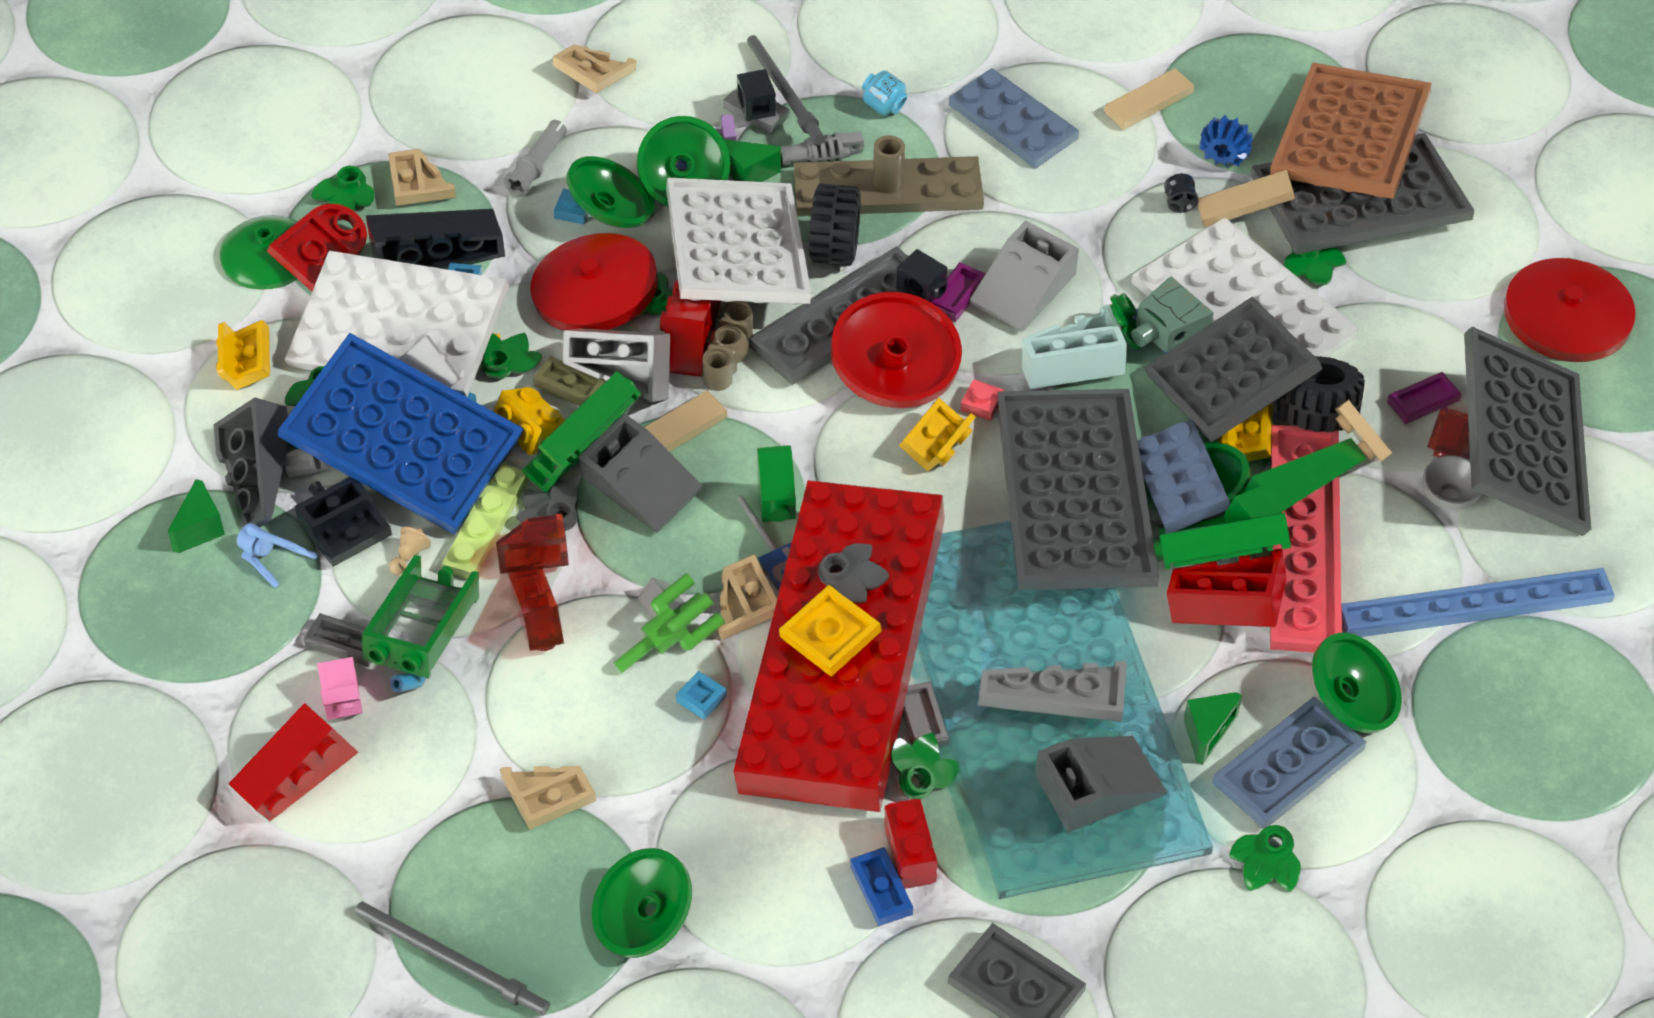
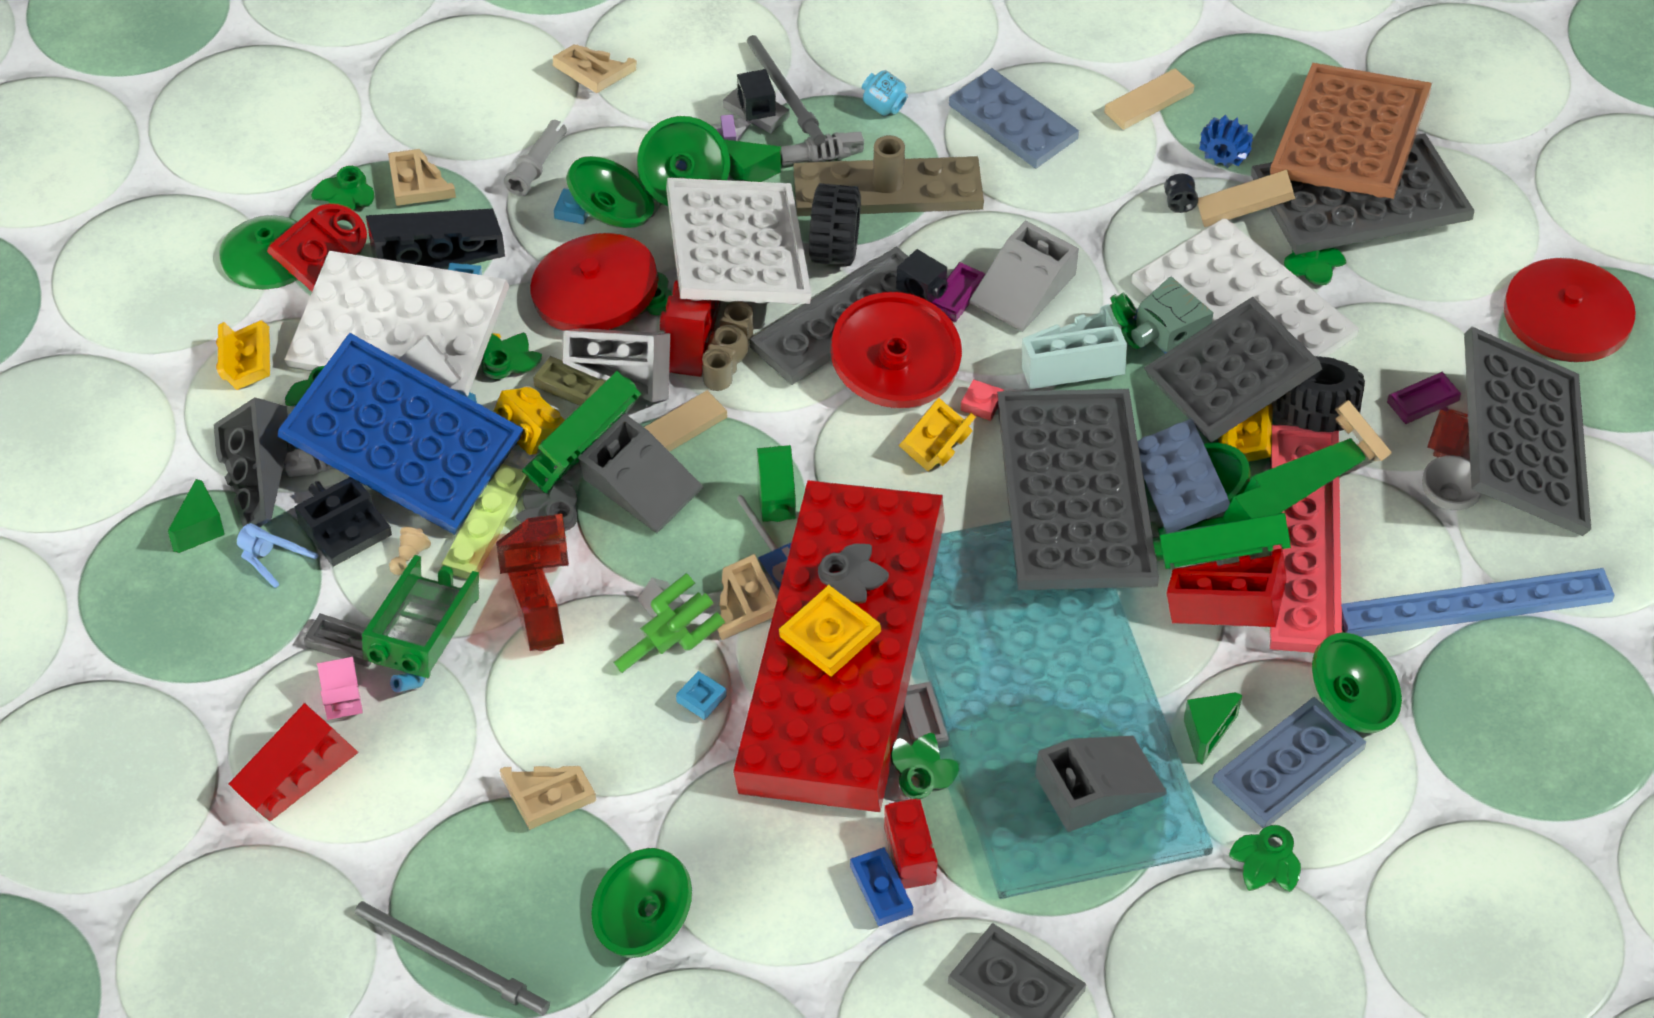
light grey wing [978,661,1127,722] -> none

